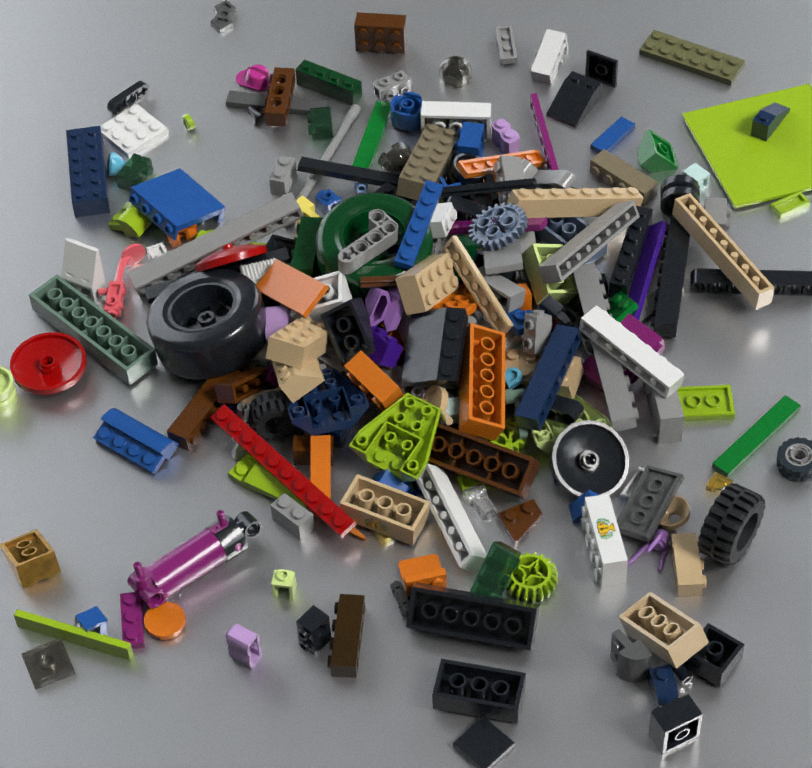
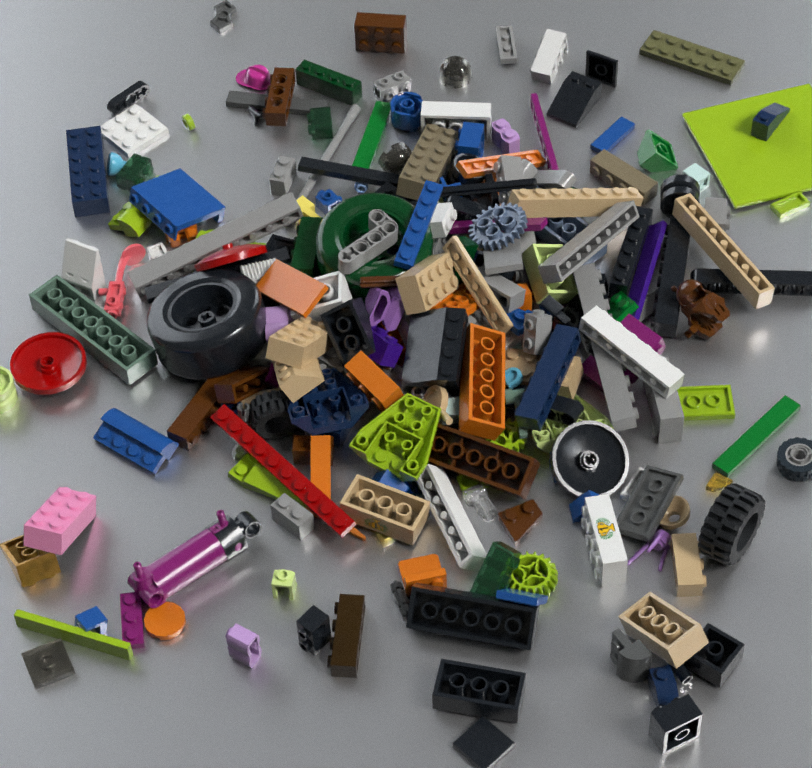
none -> bright pink brick [24,487,96,555]
none -> blue tile [496,588,548,606]
none -> reddish brown helmet [671,279,730,340]

